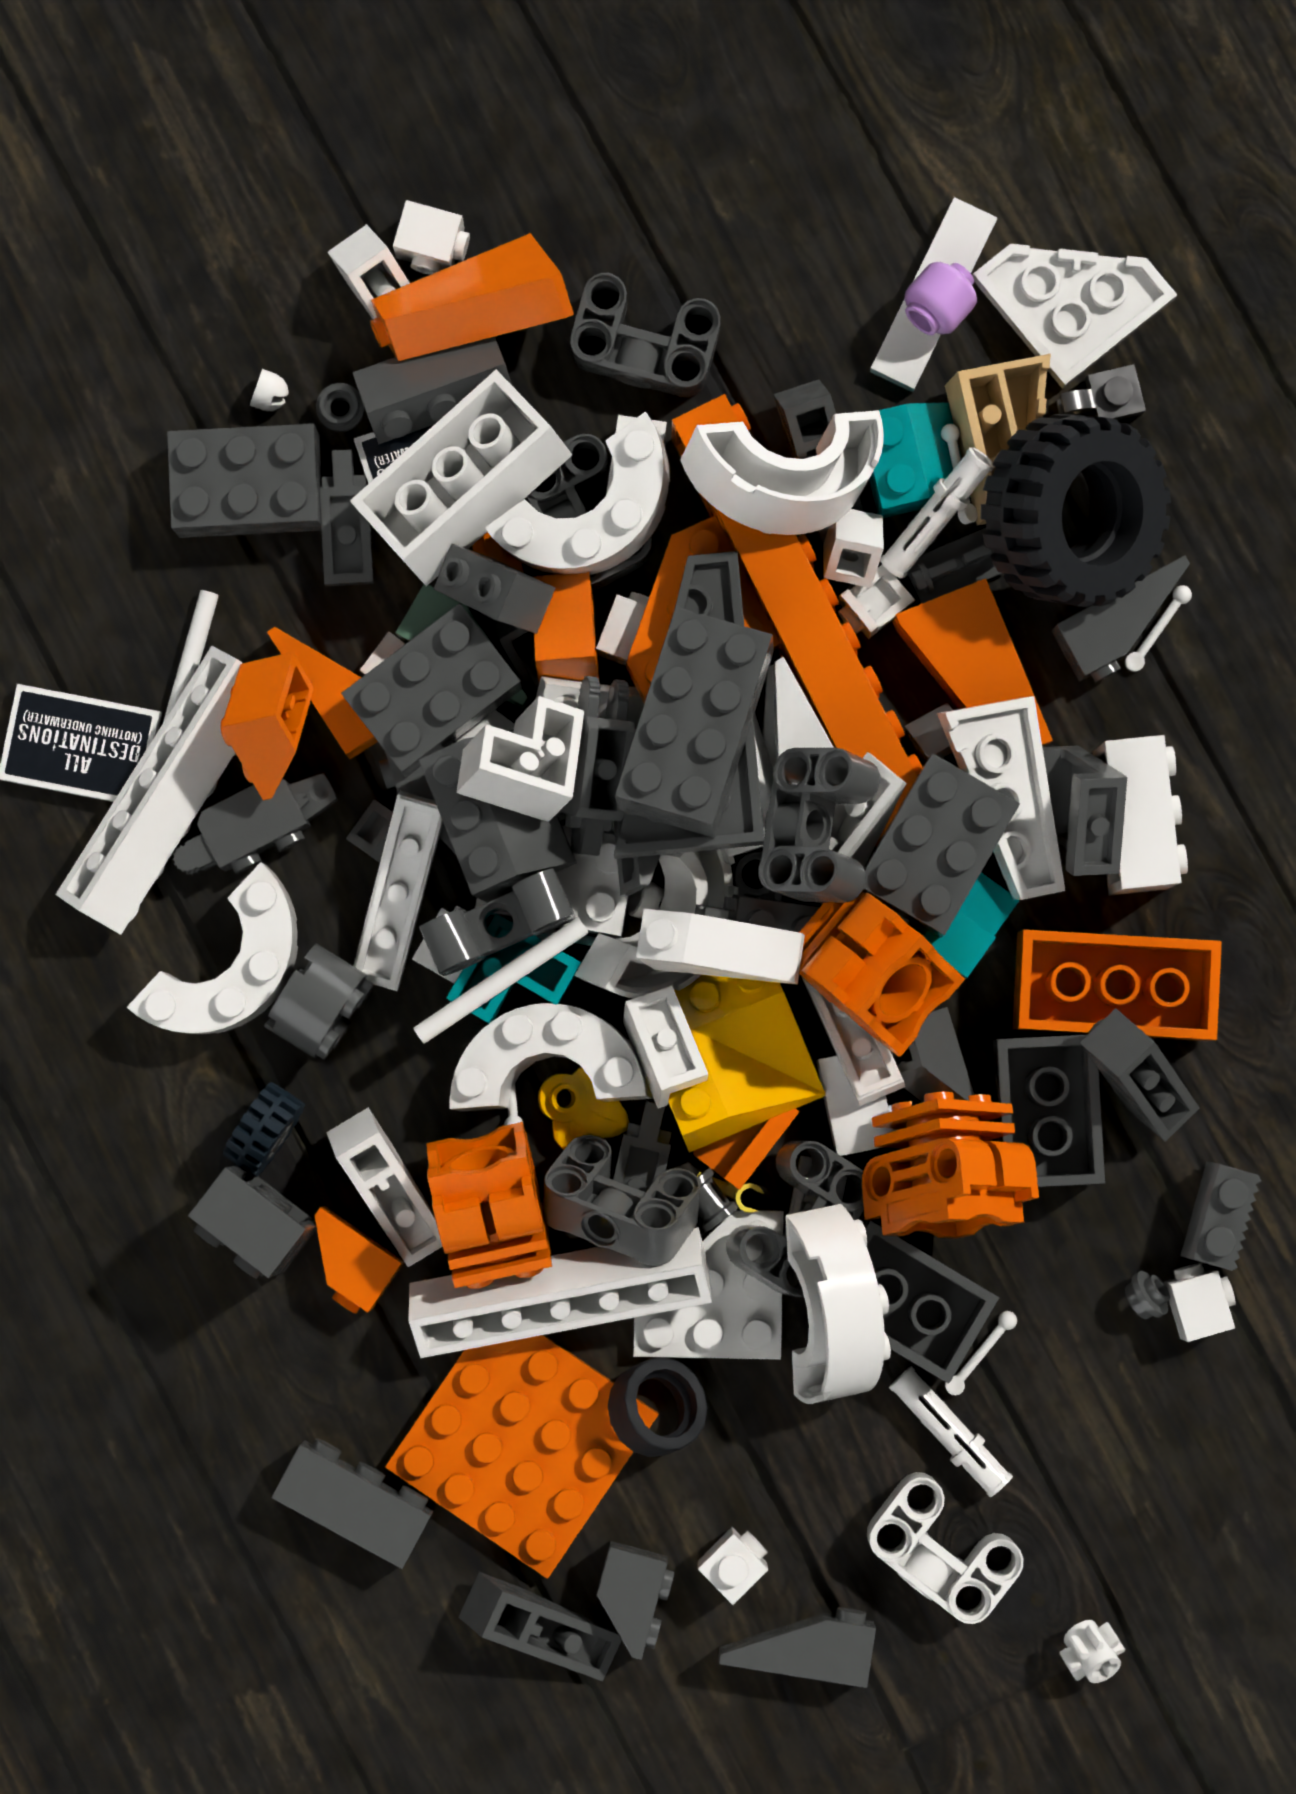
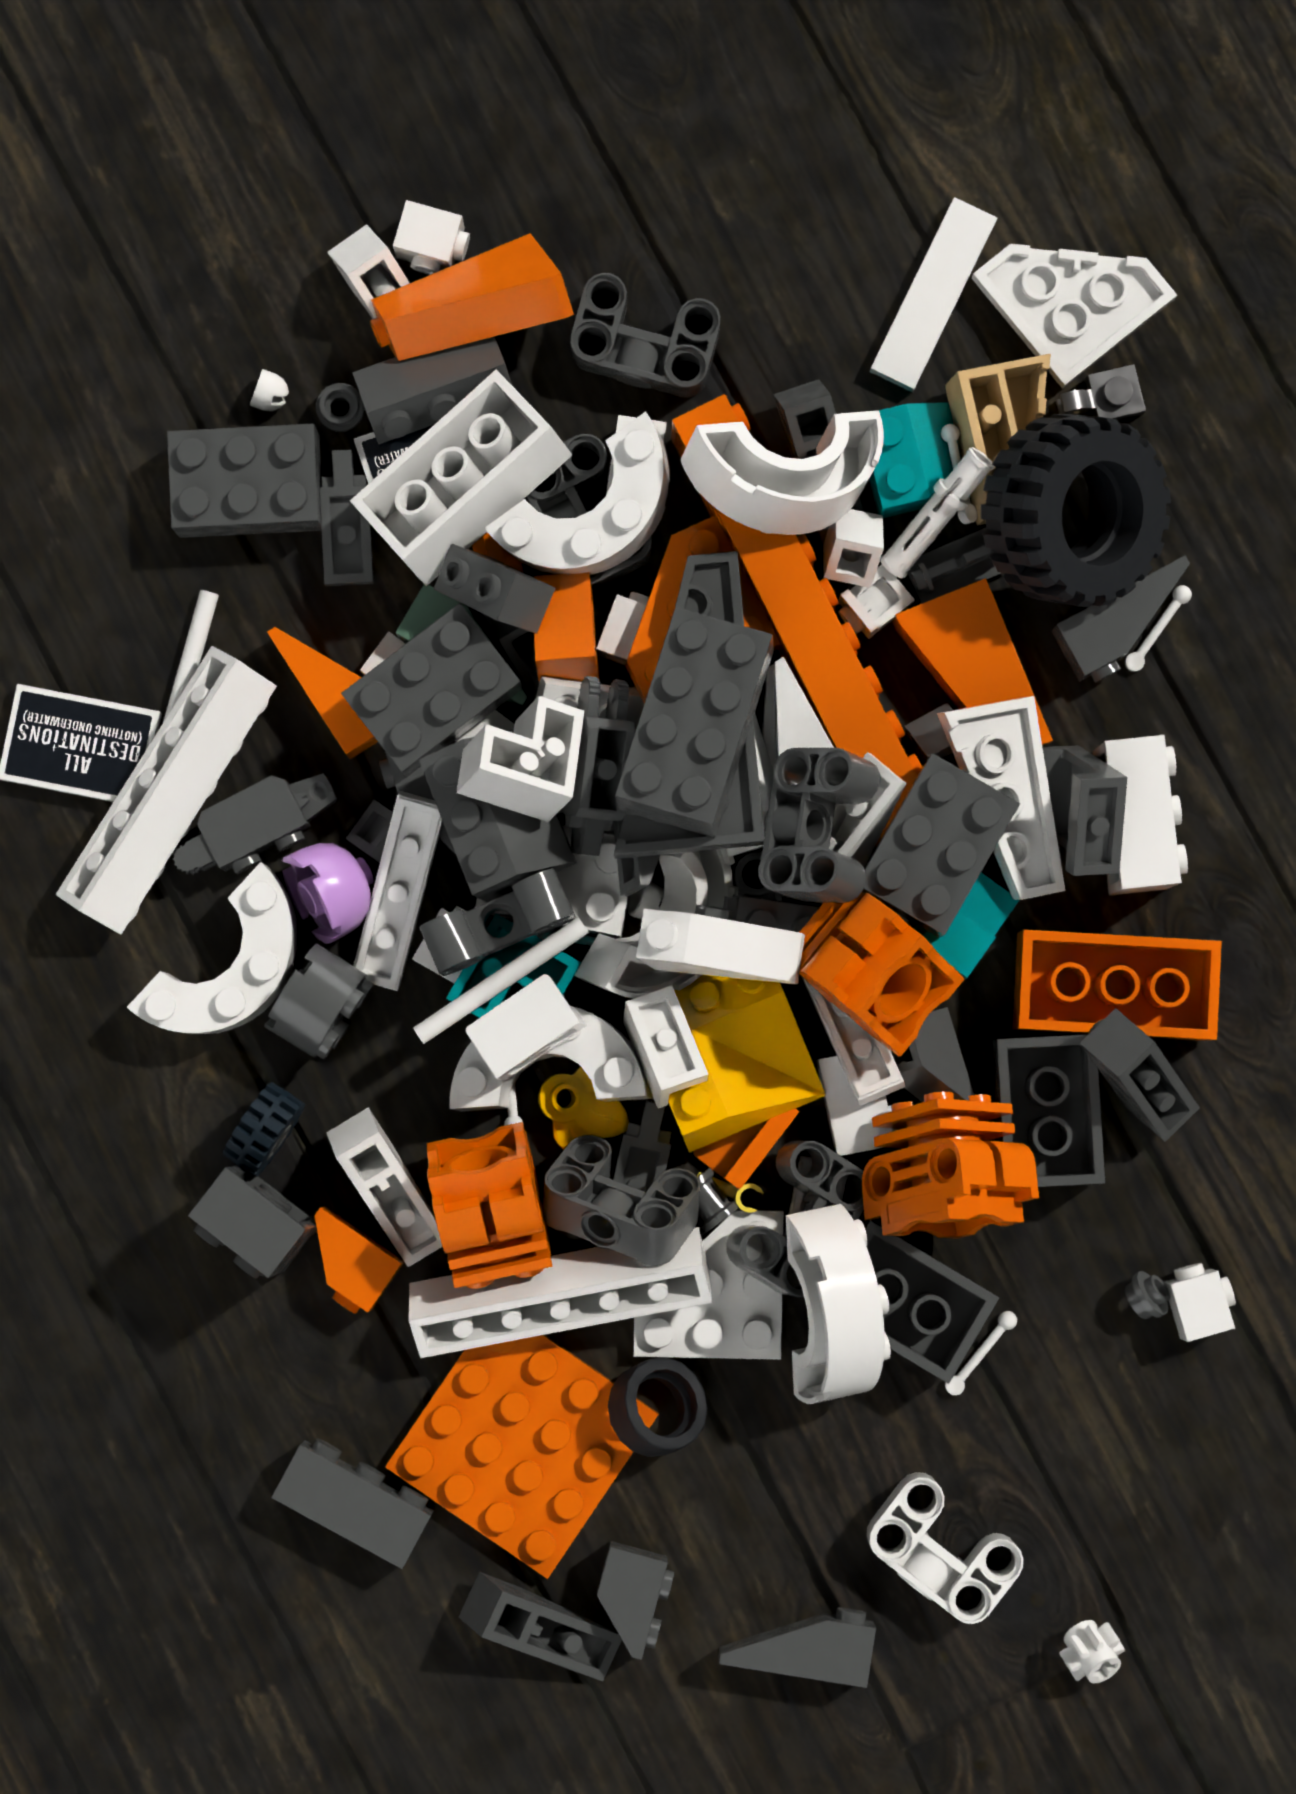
orange slope [221,652,314,801] -> none
white brick [697,1527,768,1605] -> none
white pin [889,1366,1013,1498] -> none
lavender head [904,262,977,335] -> none
dark grey brick [1181,1162,1261,1271] -> none
none -> lavender cylinder [282,843,374,944]
none -> white panel [466,974,587,1082]

